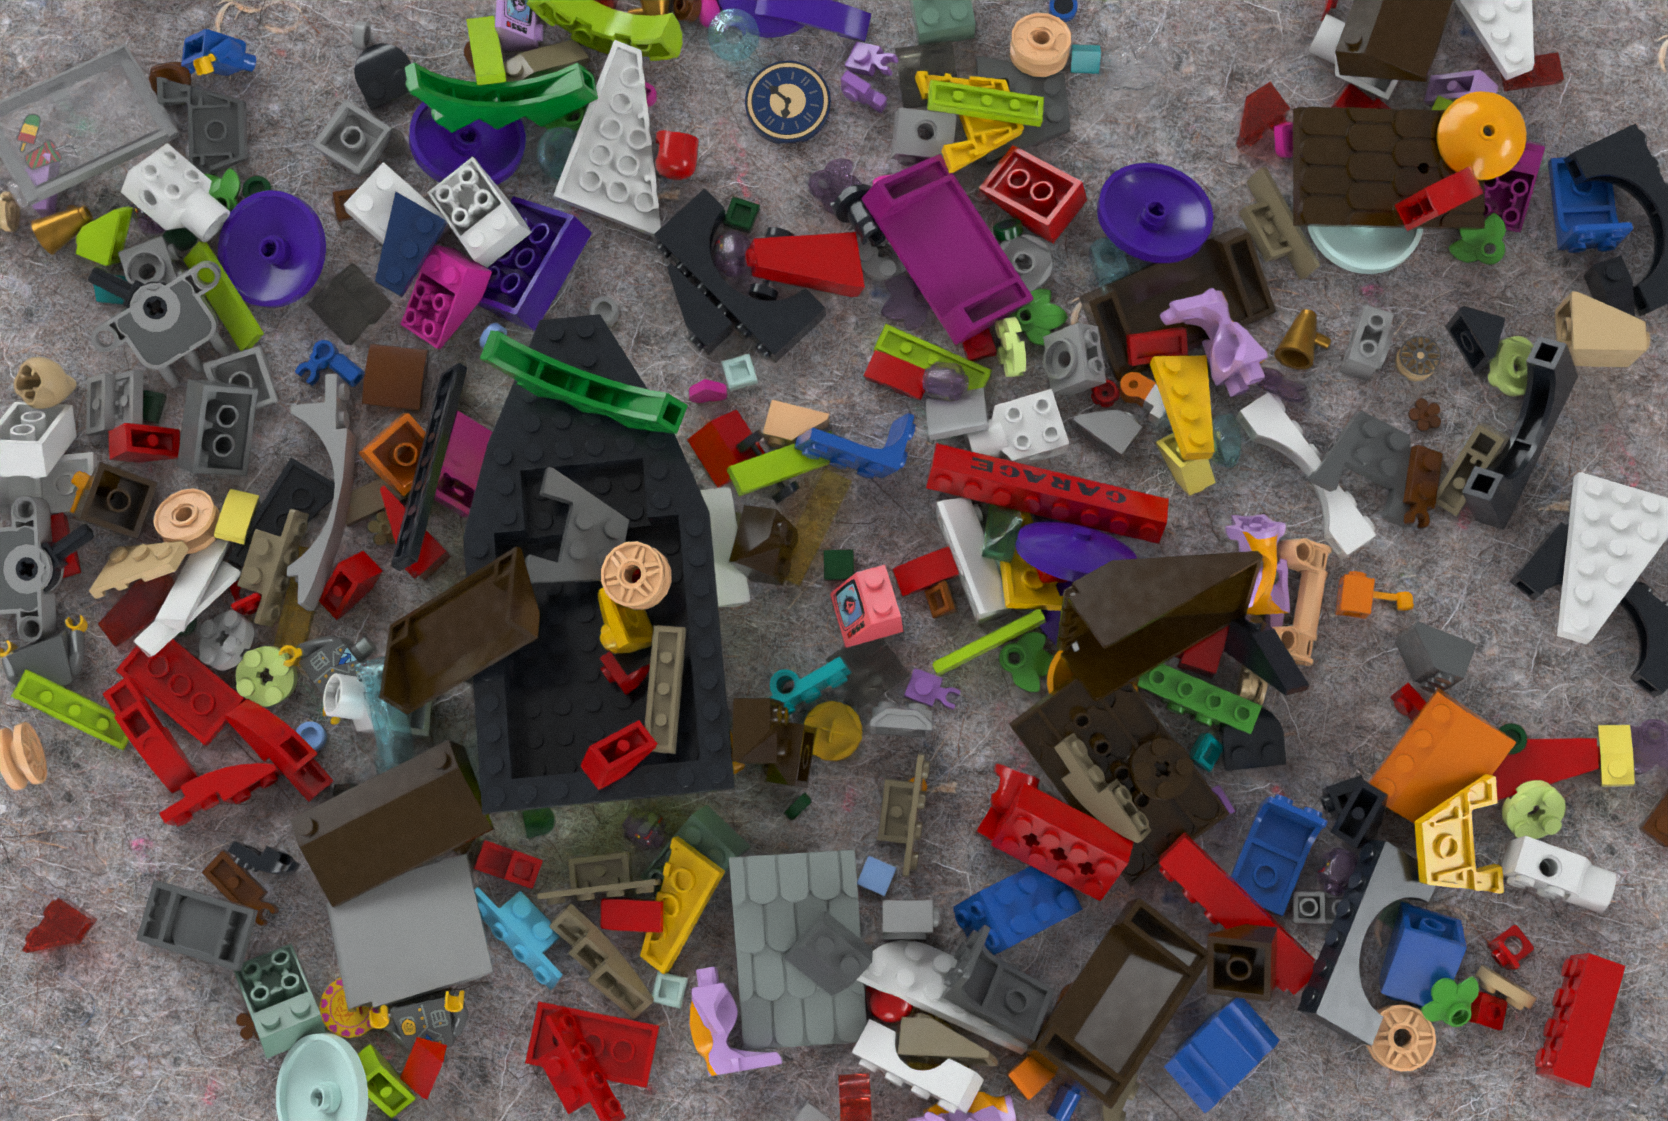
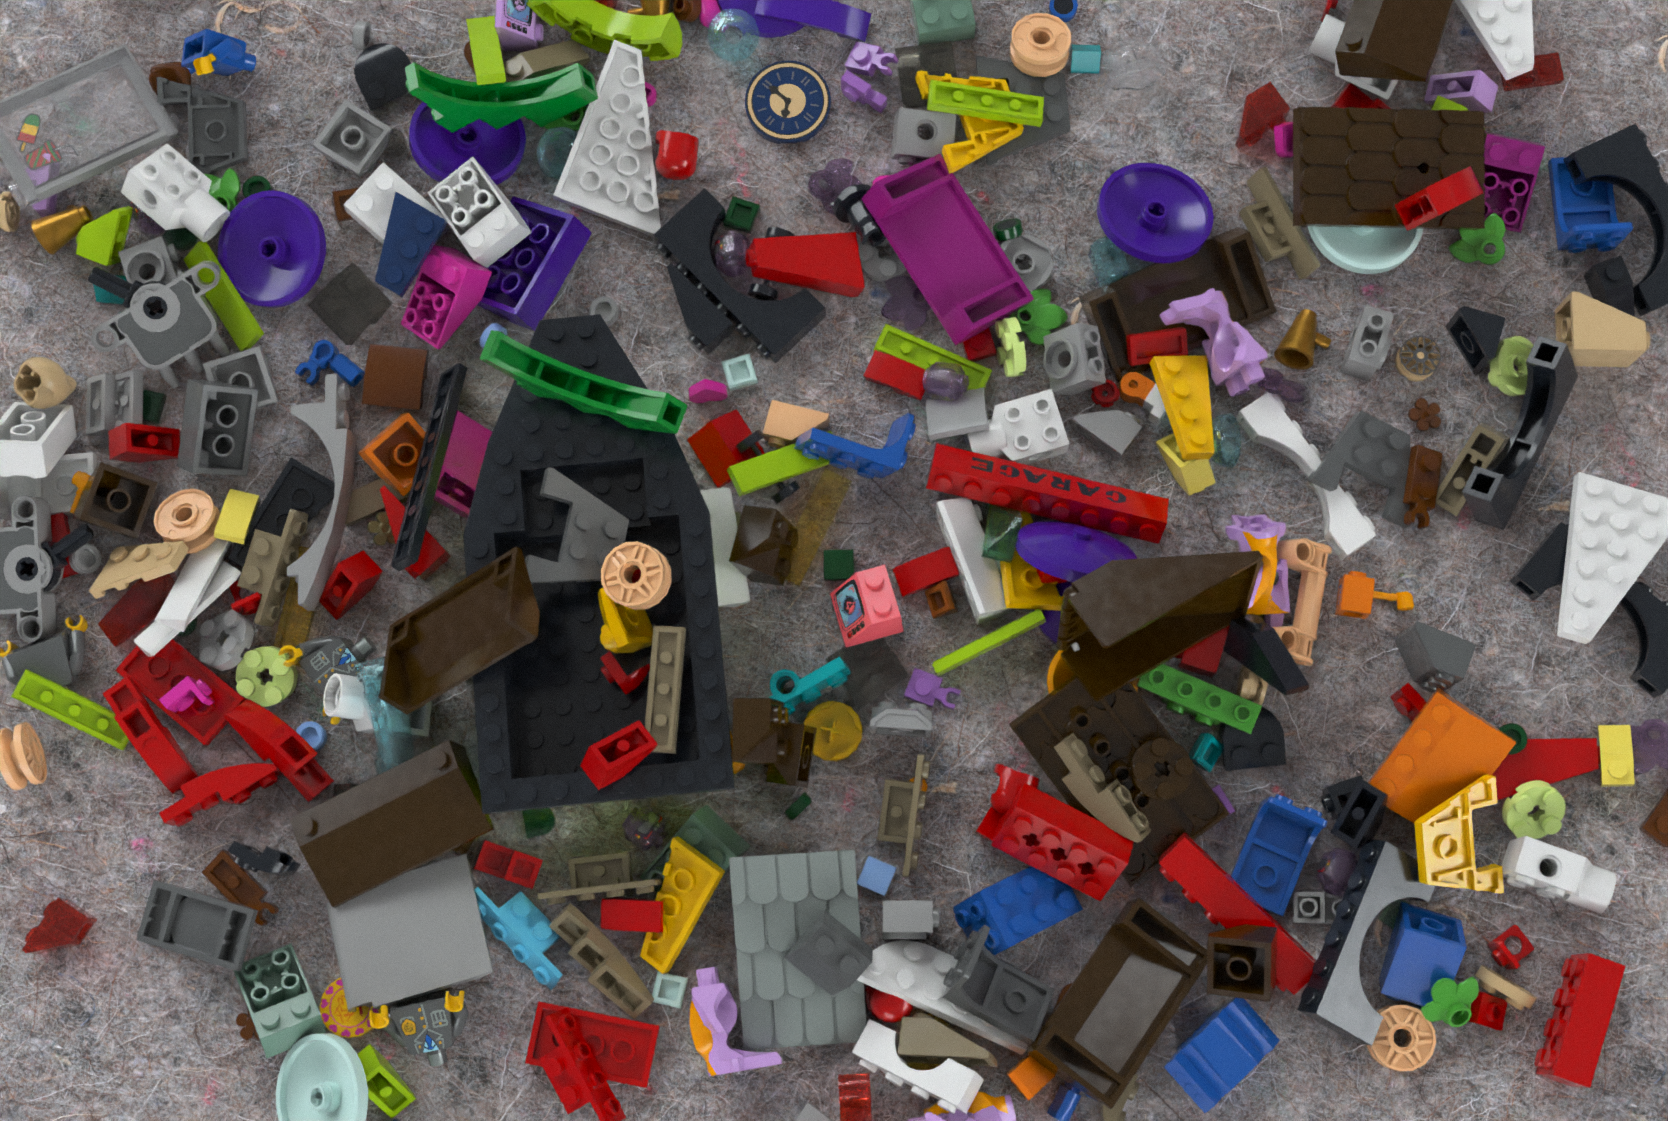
red slope [400,1037,447,1099] -> none
red slope [979,145,1087,244] -> none
bright green plate [999,632,1053,692] -> none
light orange dish [1437,91,1527,180] -> none
none -> light grey tile [69,544,101,574]
none -> dark pink bracket [159,676,214,713]

